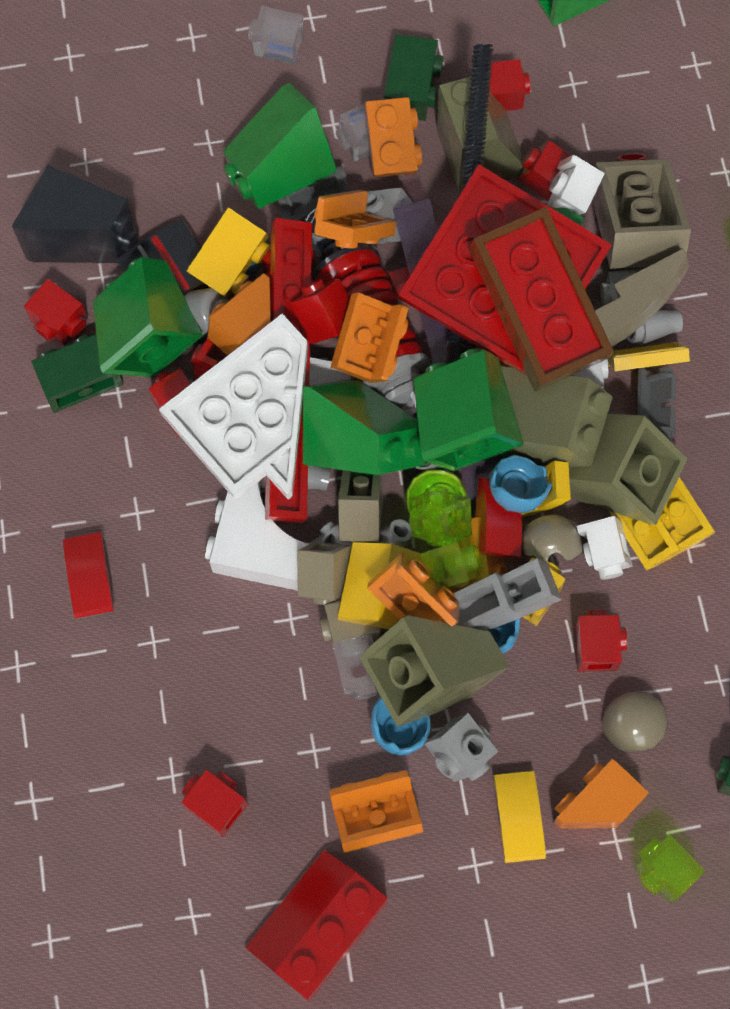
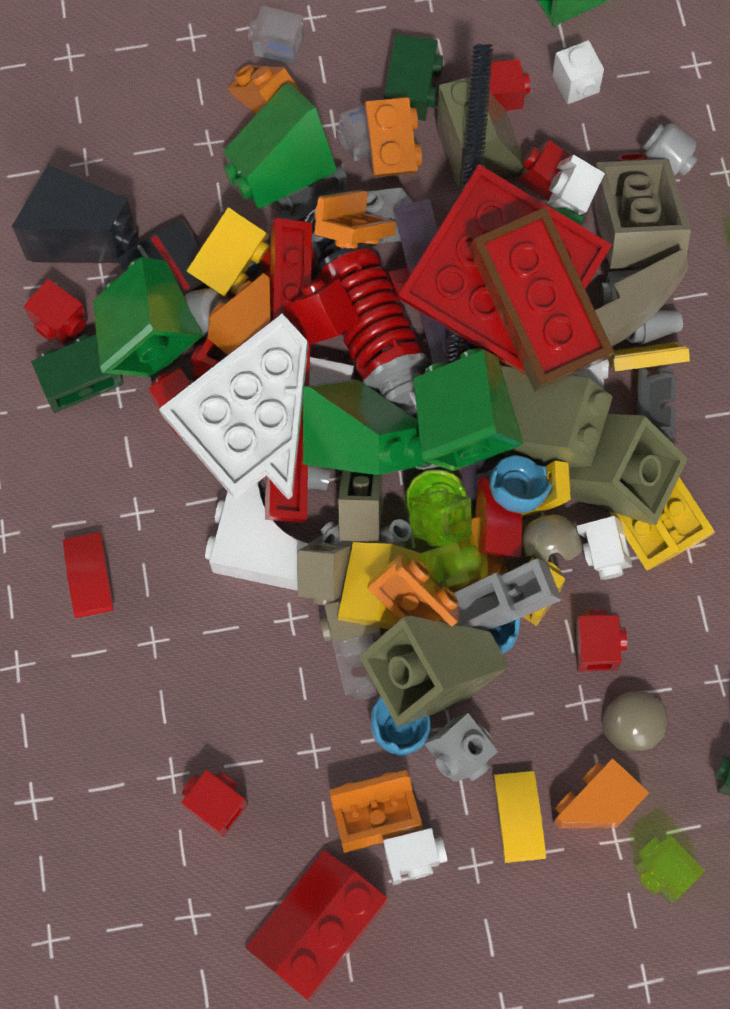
orange bracket [330,292,409,383] -> none
none -> orange slope [227,65,304,114]
none -> white brick [383,828,447,886]
none -> white brick [552,40,604,105]
none -> light grey head [642,123,698,176]

